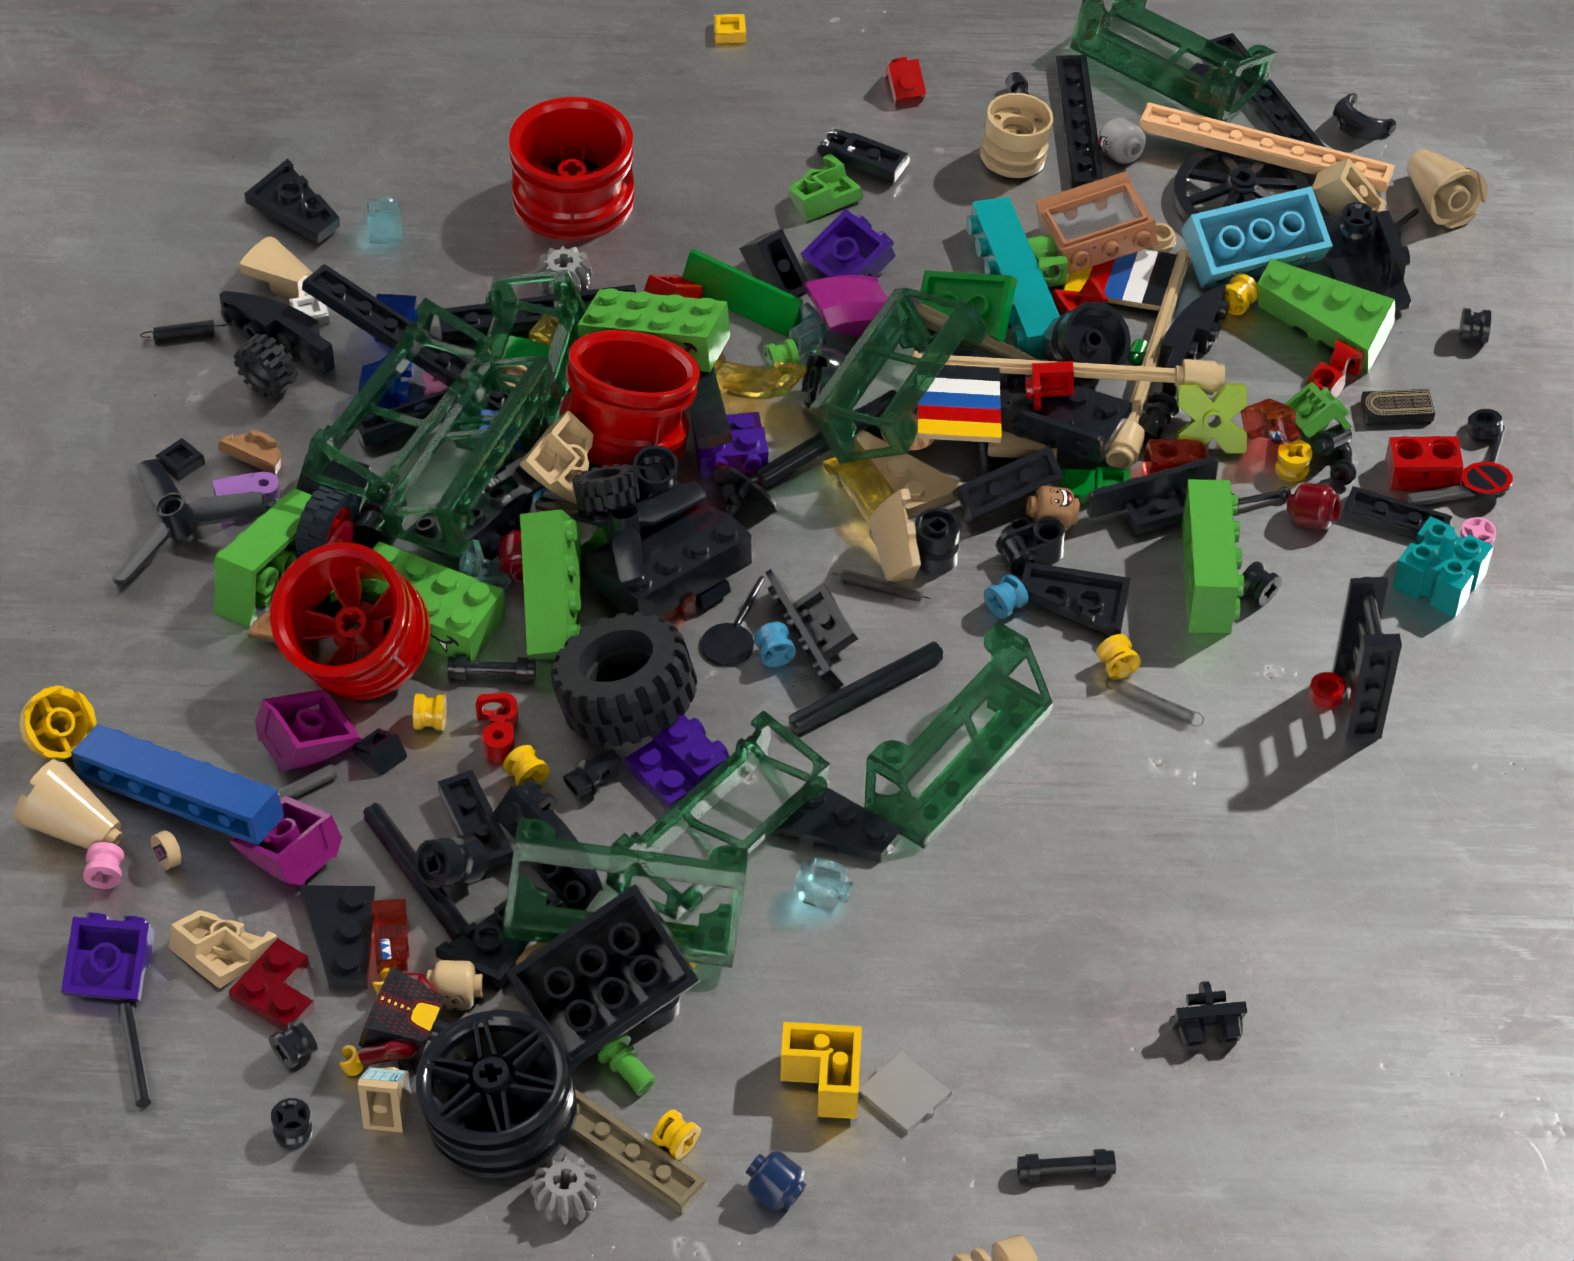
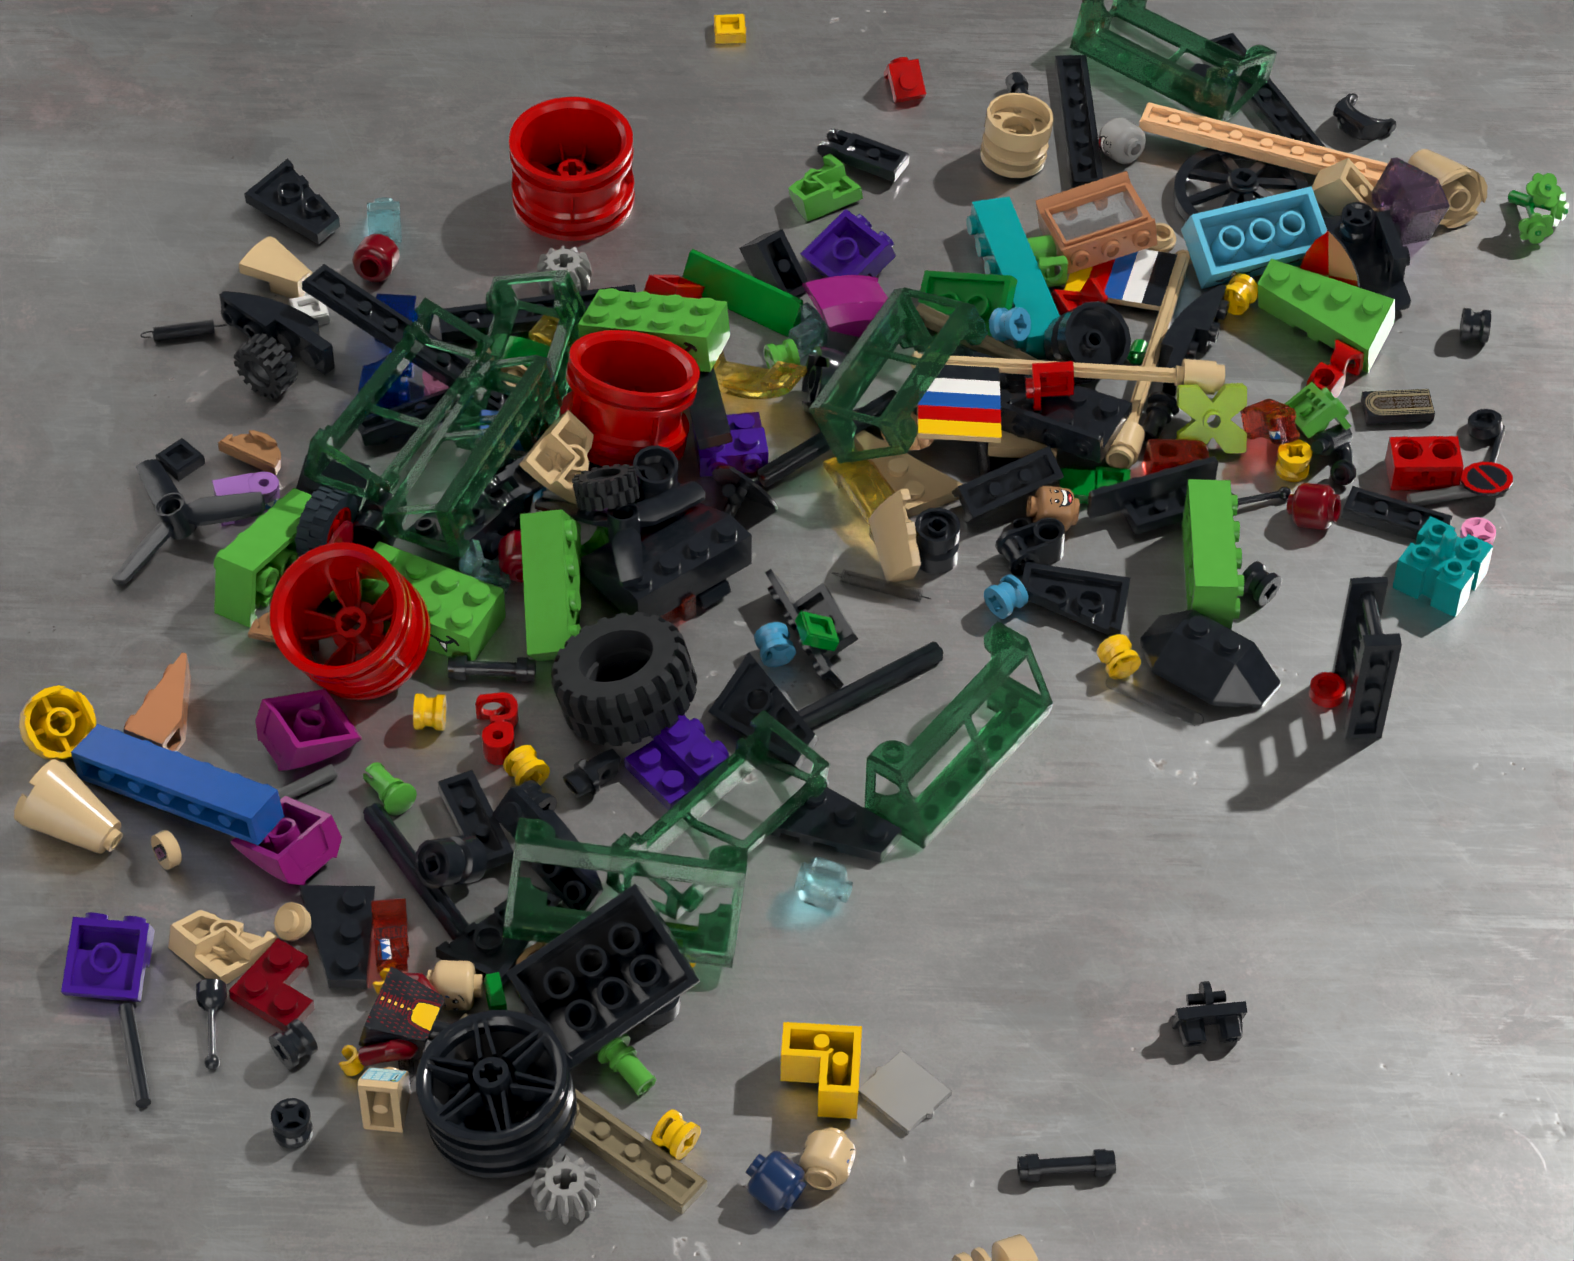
bright pink wheel [83,842,125,889] -> none
black slope [351,728,407,775] -> none
black piece [701,576,766,666] -> none
none -> nougat slope [124,652,191,751]
none -> black hinge [196,979,227,1070]
none -> tan plate [274,902,311,941]
none -> dark red head [352,234,400,282]
none -> bright green pin [363,762,417,816]
none -> green tile [484,972,507,1011]
none -> black wing [708,652,819,769]
none -> green tile [795,611,840,651]
none -> tan head [799,1127,856,1190]
none -> dark azure wheel [989,307,1031,341]
none -> black wedge [1140,609,1281,709]
none -> shield [1300,230,1360,288]
none -> clear purple slope [1371,157,1450,246]
none -> bright green plant [1508,173,1569,244]

